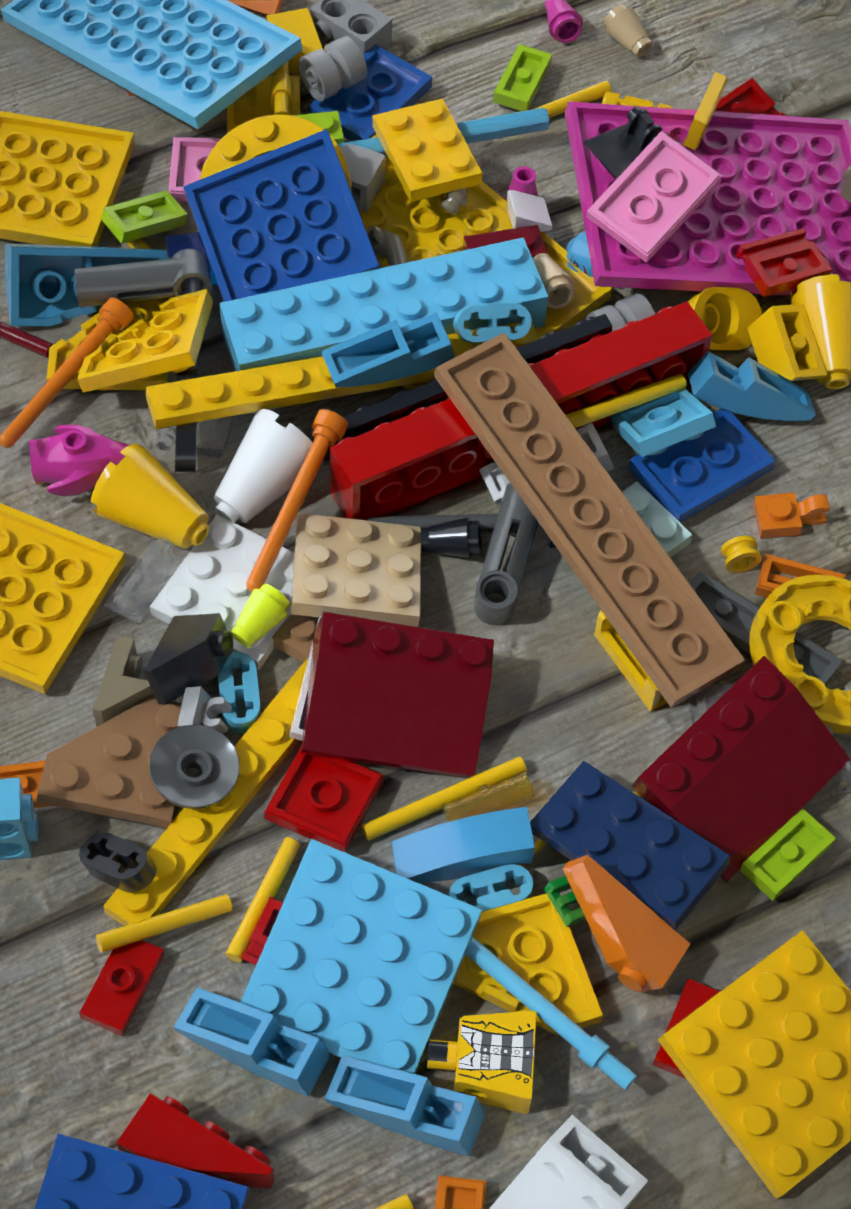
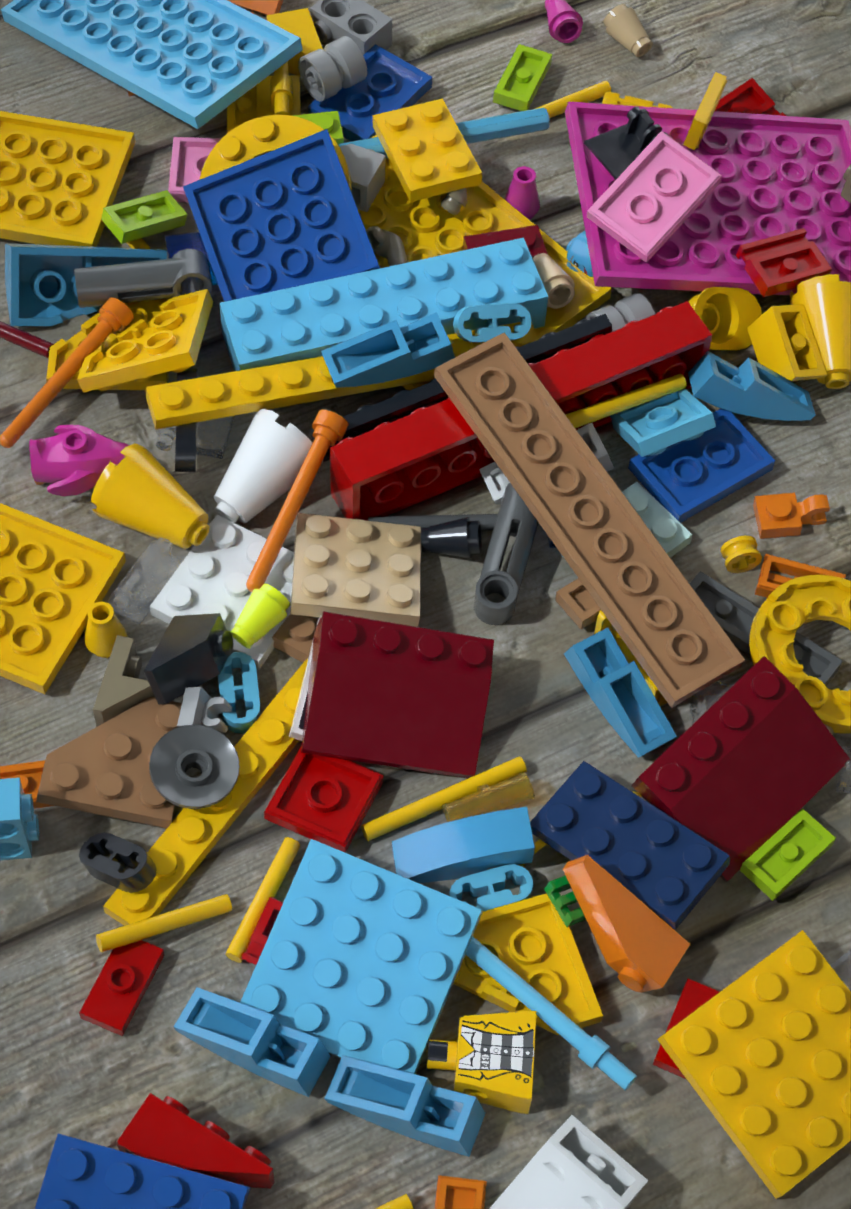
white slope [507,190,552,232] -> none
none -> yellow cone [84,602,127,658]
none -> medium nougat plate [555,578,601,630]
none -> dark azure slope [564,627,677,758]

